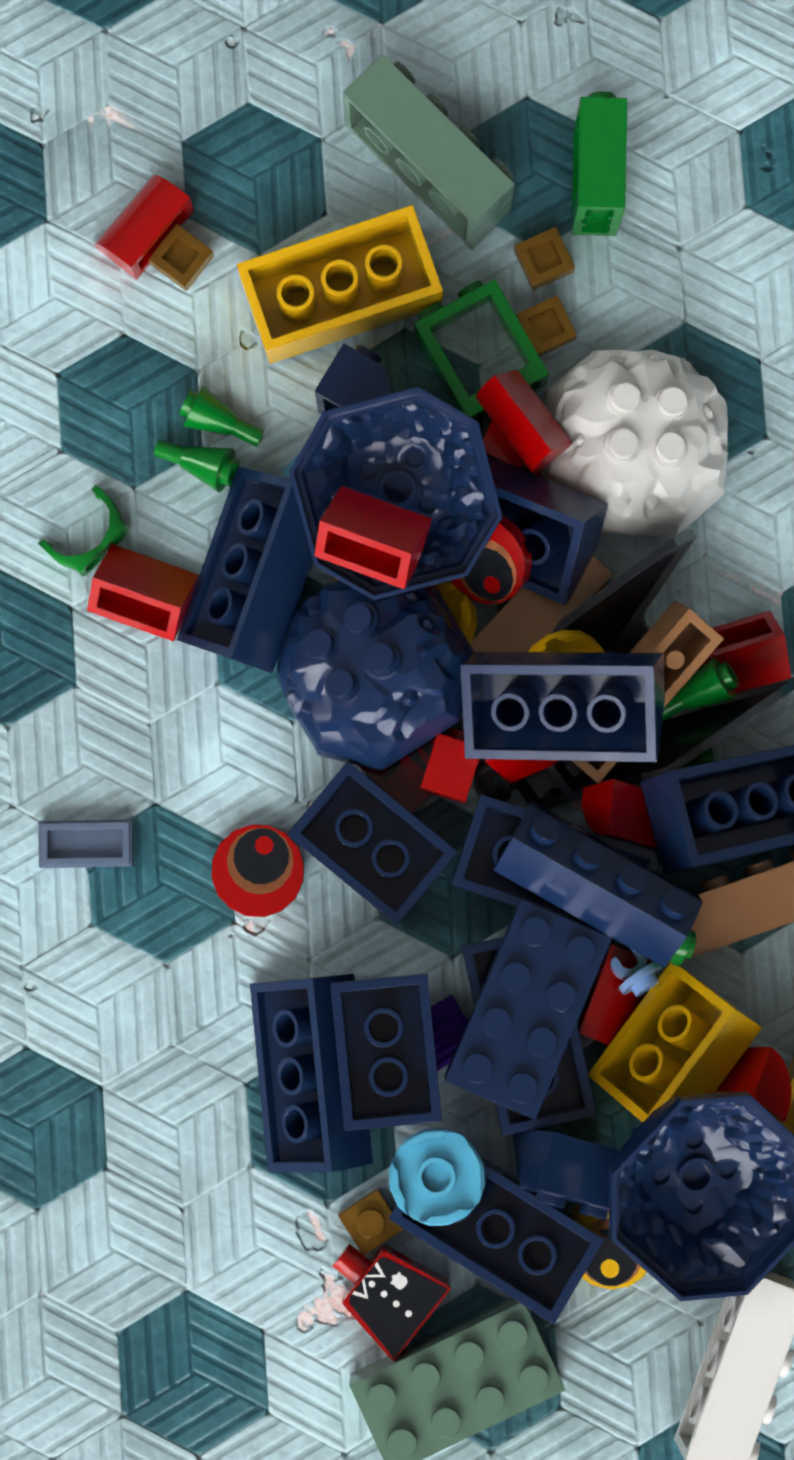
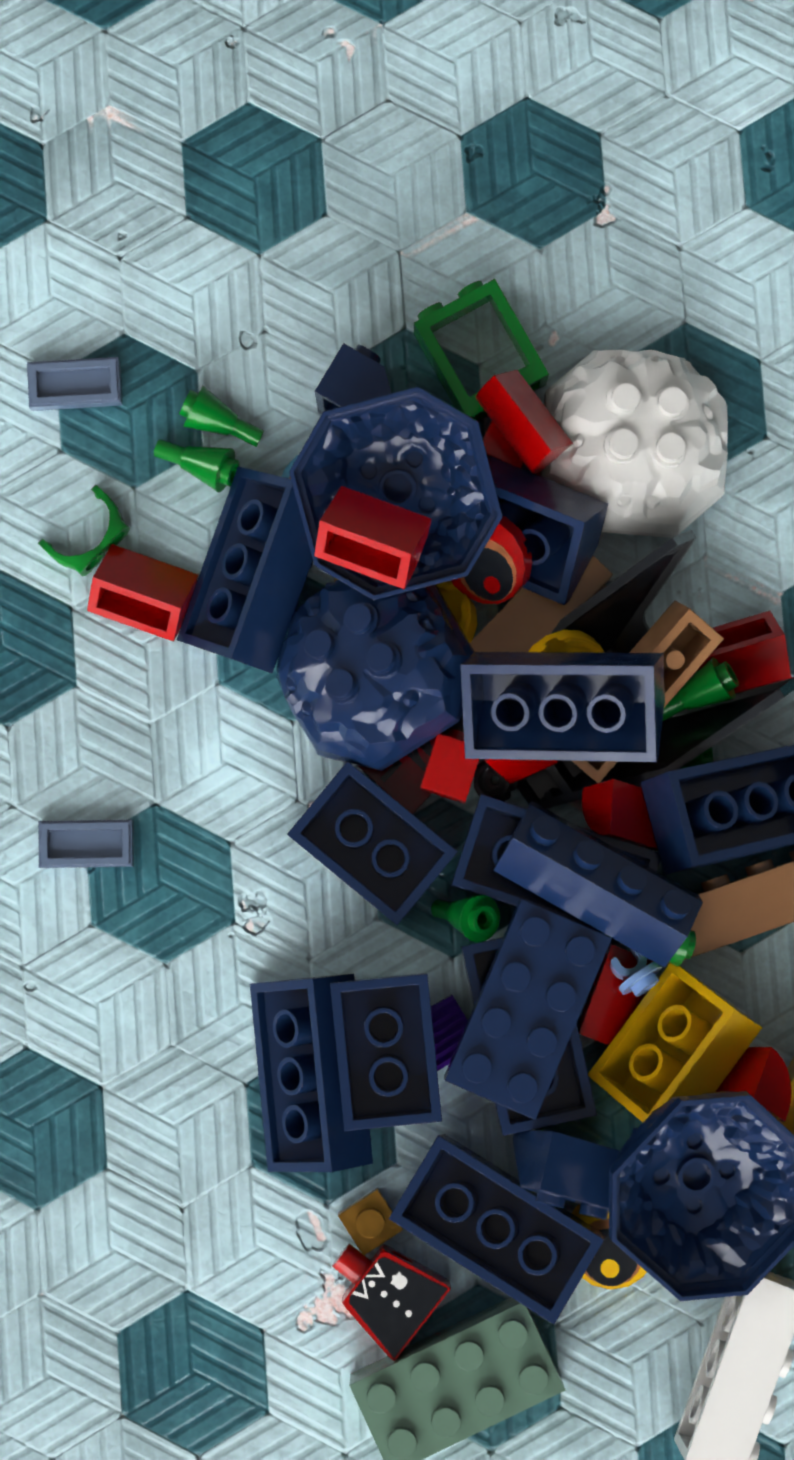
red brick [94,175,194,280] -> none
pearl gold plate [149,224,214,292] -> none
tile [211,825,305,917] -> none
yellow brick [236,205,443,364] -> none
sand green brick [343,54,515,250] -> none
medium azure tile [389,1128,486,1226] -> none
pearl gold plate [513,227,575,291] -> none
pearl gold plate [516,295,577,357] -> none
green window [571,91,627,236] -> none
none -> sand blue tile [27,357,122,411]
none -> green cone [431,895,500,943]

